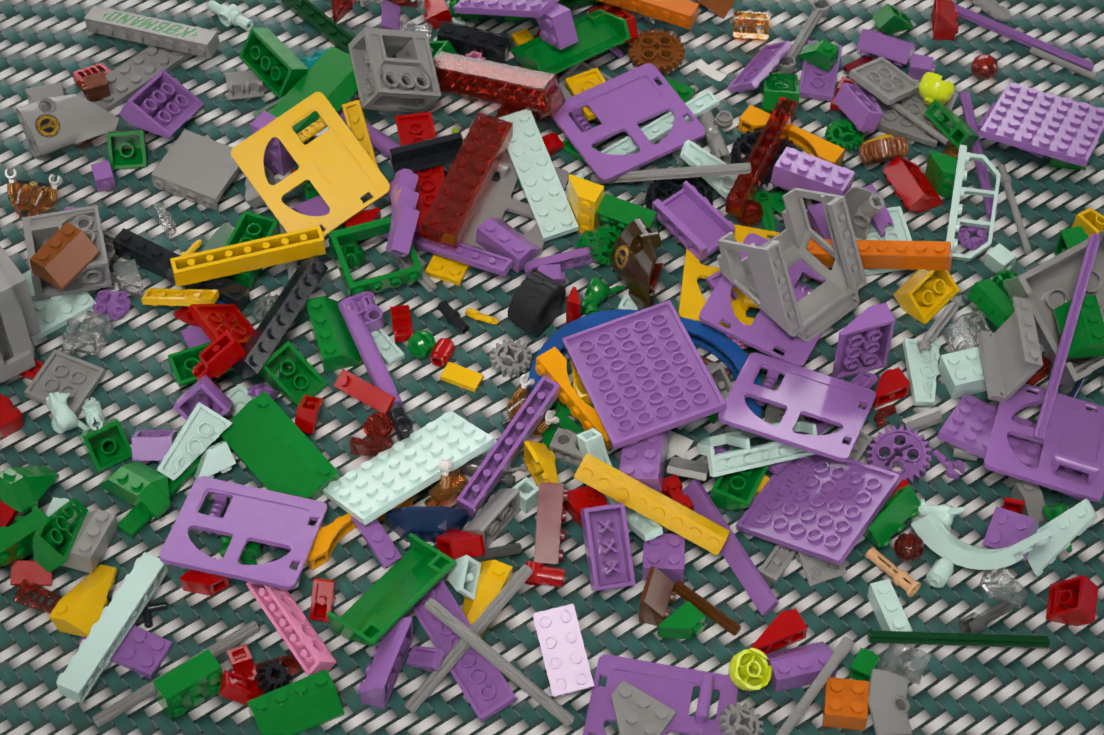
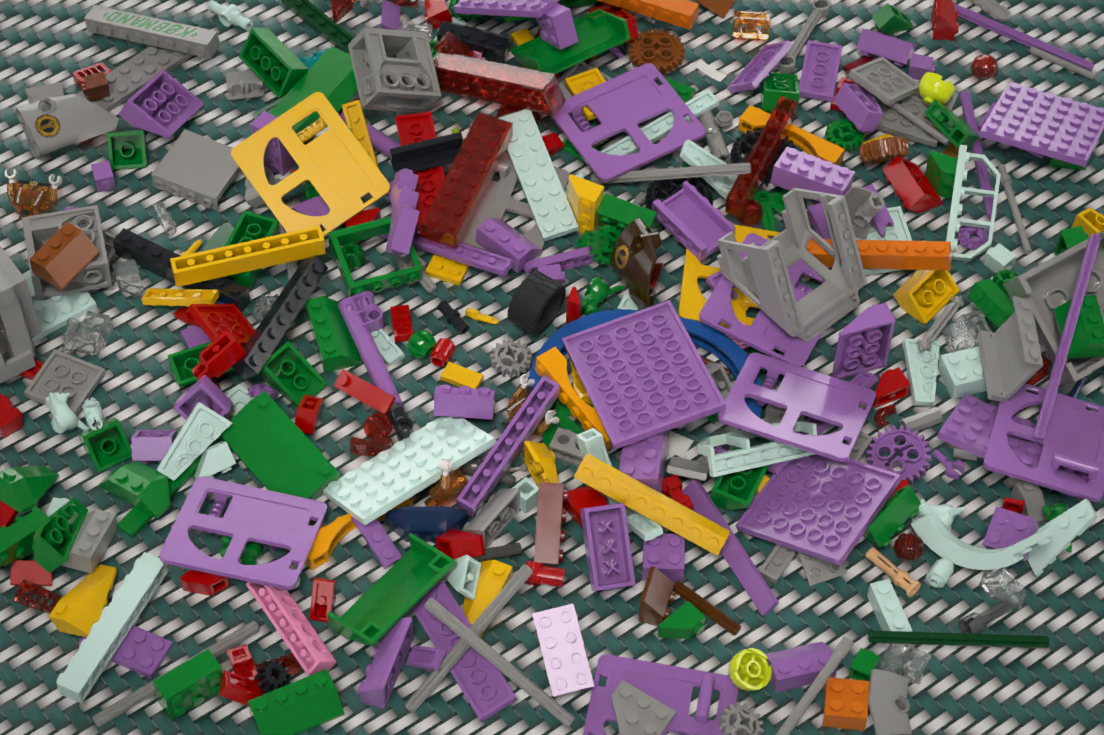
medium lavender dish [92,290,131,320] -> none
black piece [142,601,167,628] -> none
red slope [750,608,808,654] -> none
green slope [798,40,840,72] -> none
red slope [1046,575,1099,626] -> none
none -> clear red slope [434,31,473,69]
none -> medium lavender slope [434,385,496,420]

